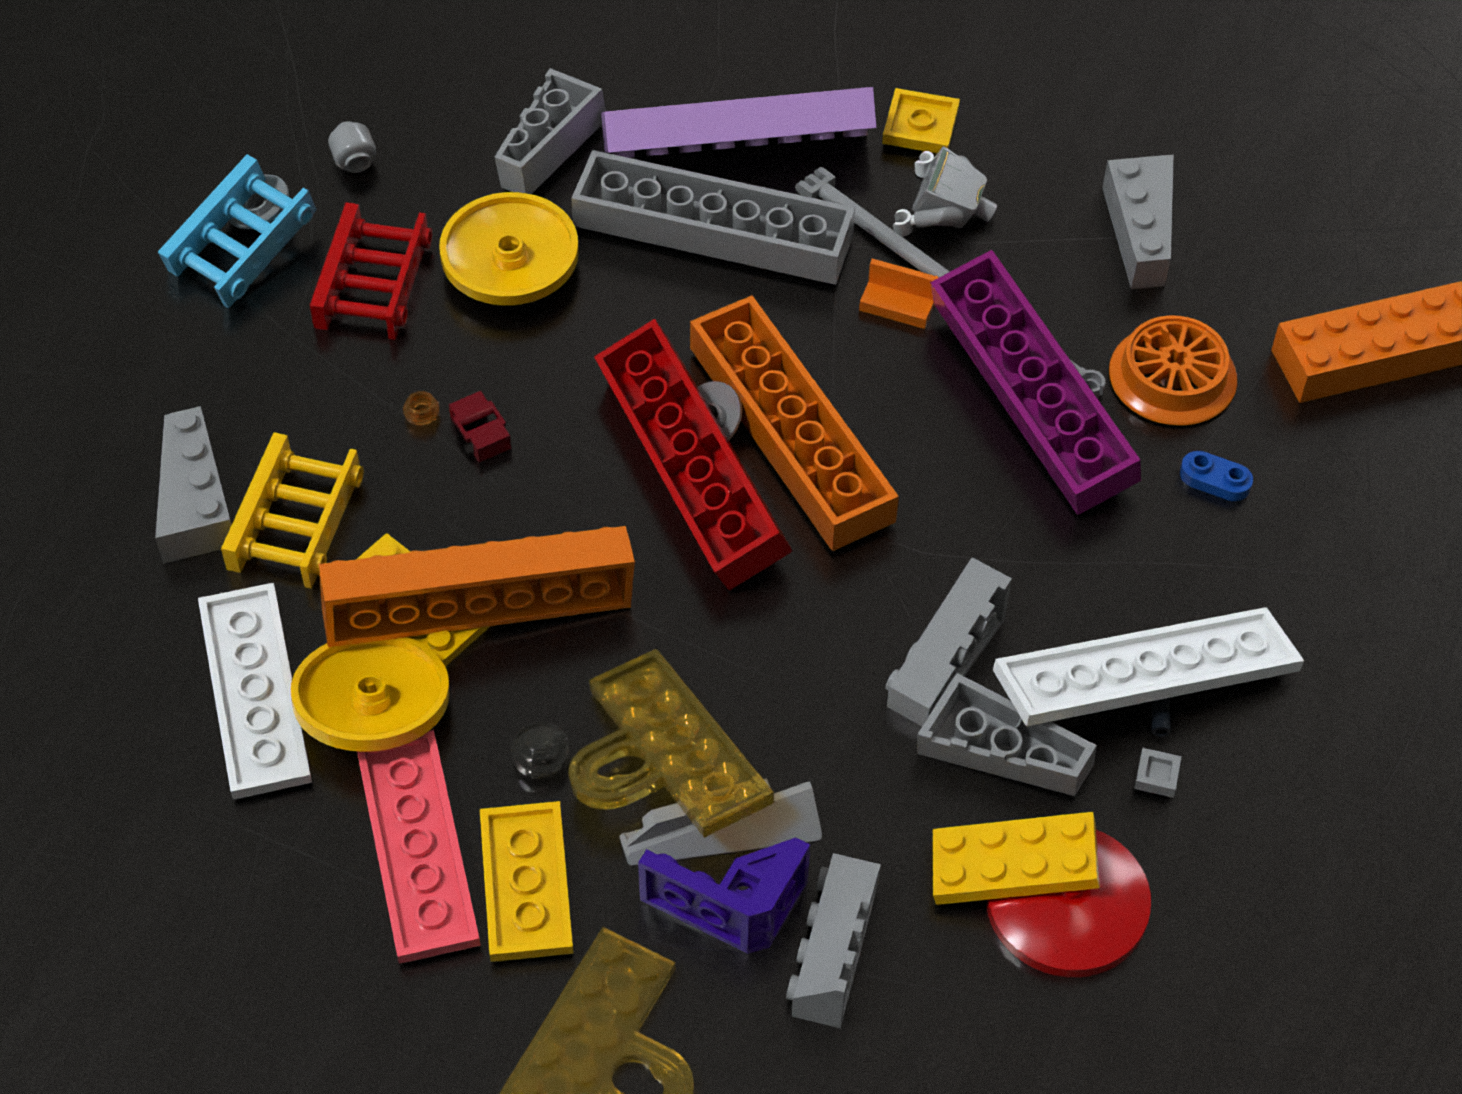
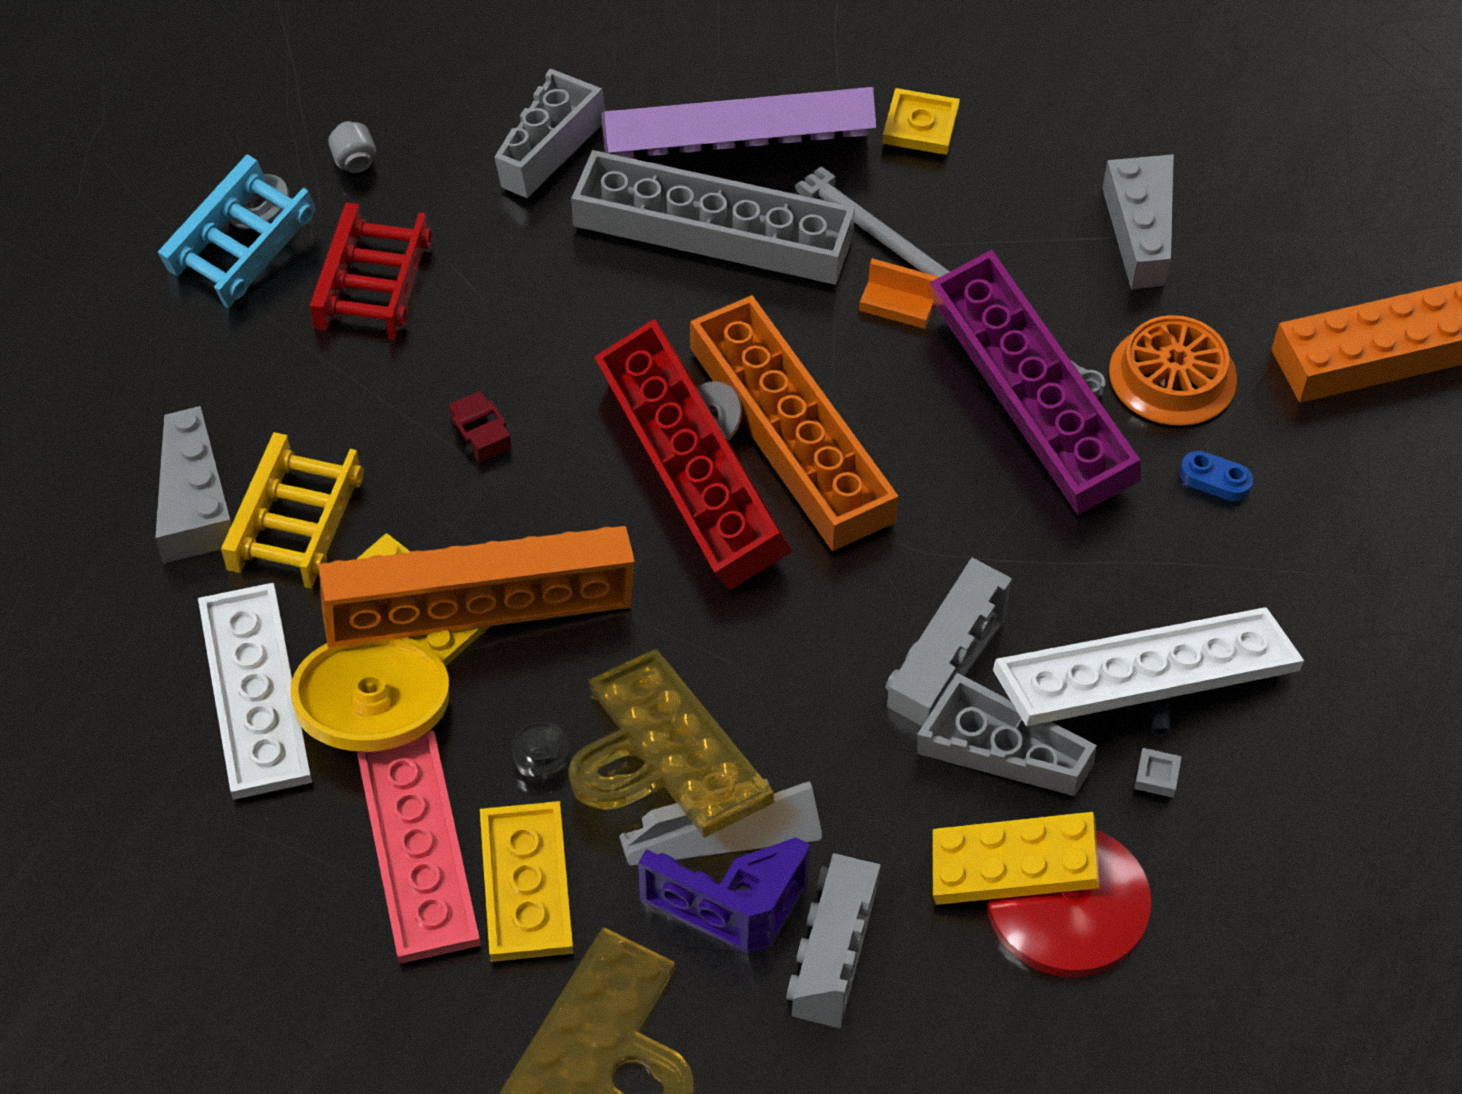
clear orange plate [403,391,440,426] -> none
yellow dish [439,192,579,305] -> none
light grey torso [893,146,997,237] -> none

